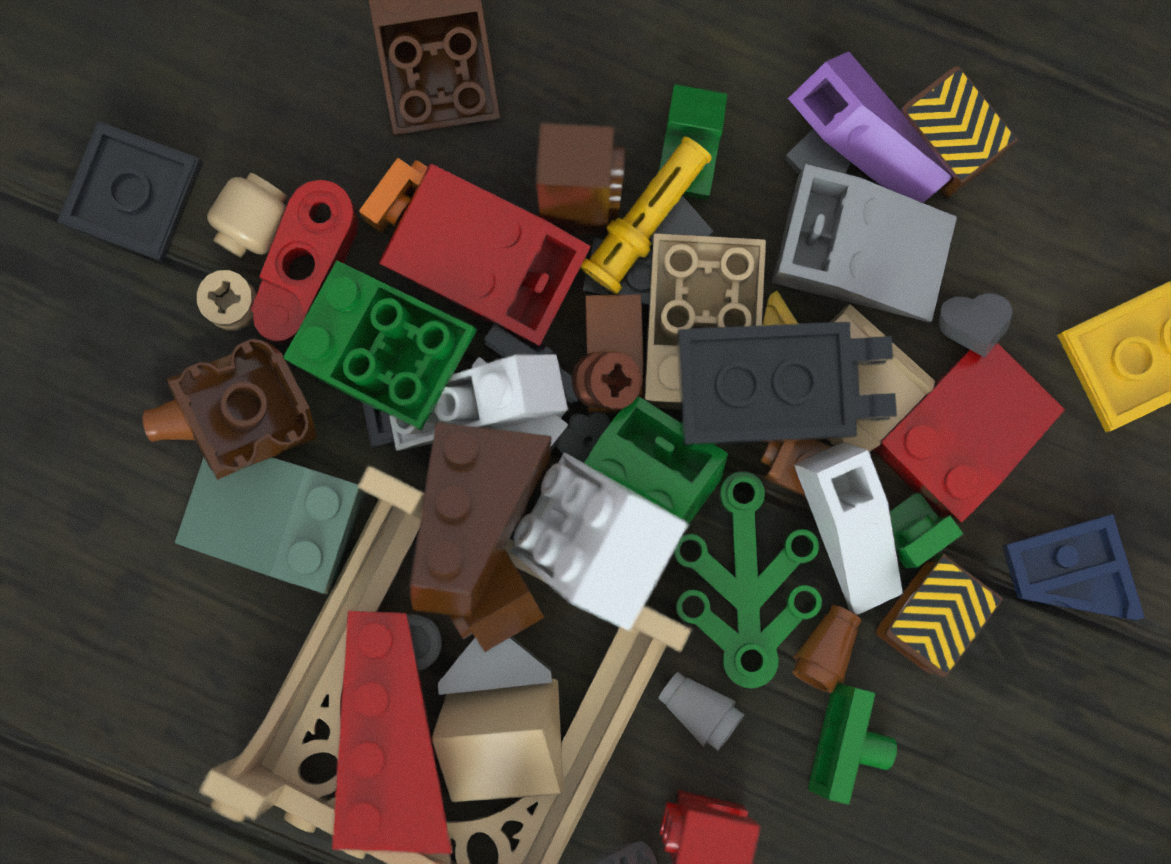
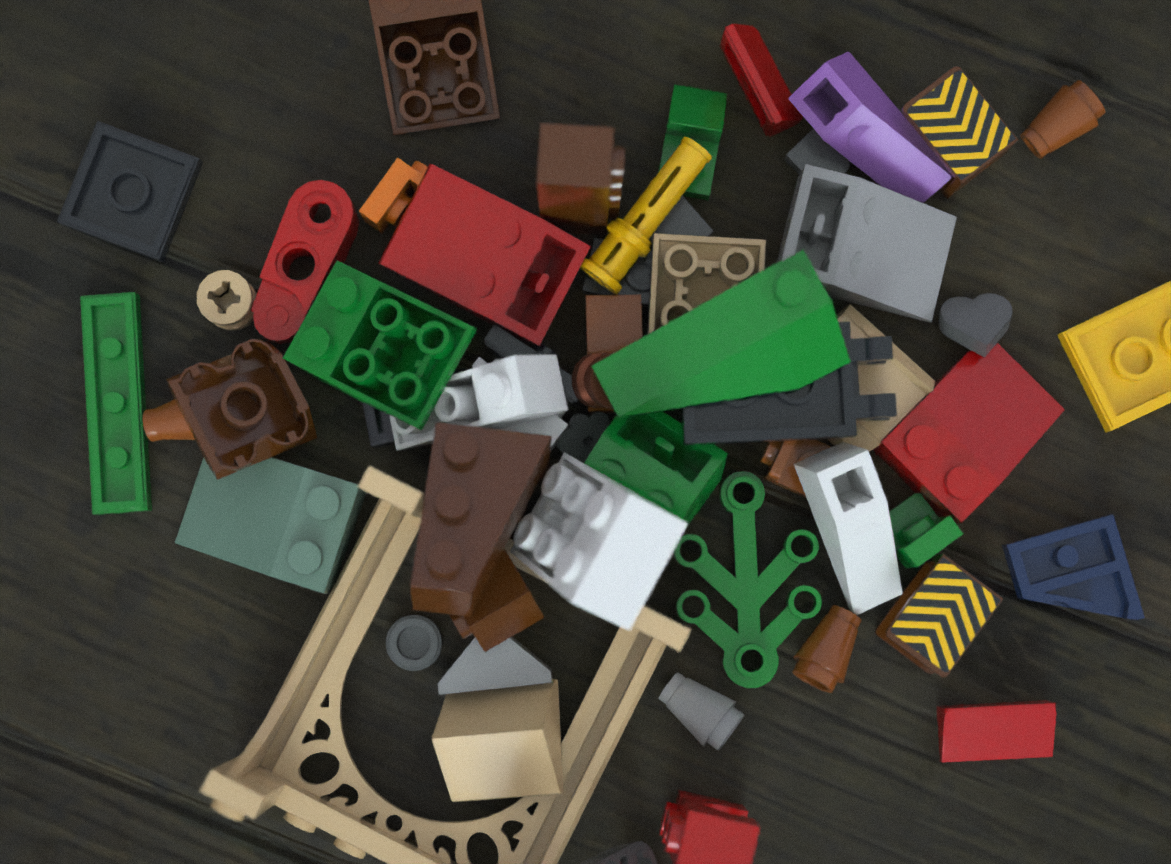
tan head [207,173,287,258] -> none
red wedge [332,611,453,854] -> none
green tile [807,683,897,805] -> none
none -> green tile [80,292,152,515]
none -> green wedge [592,250,850,418]
none -> red slope [720,23,803,138]
none -> red slope [936,700,1056,763]
none -> dark orange cone [1020,80,1106,159]

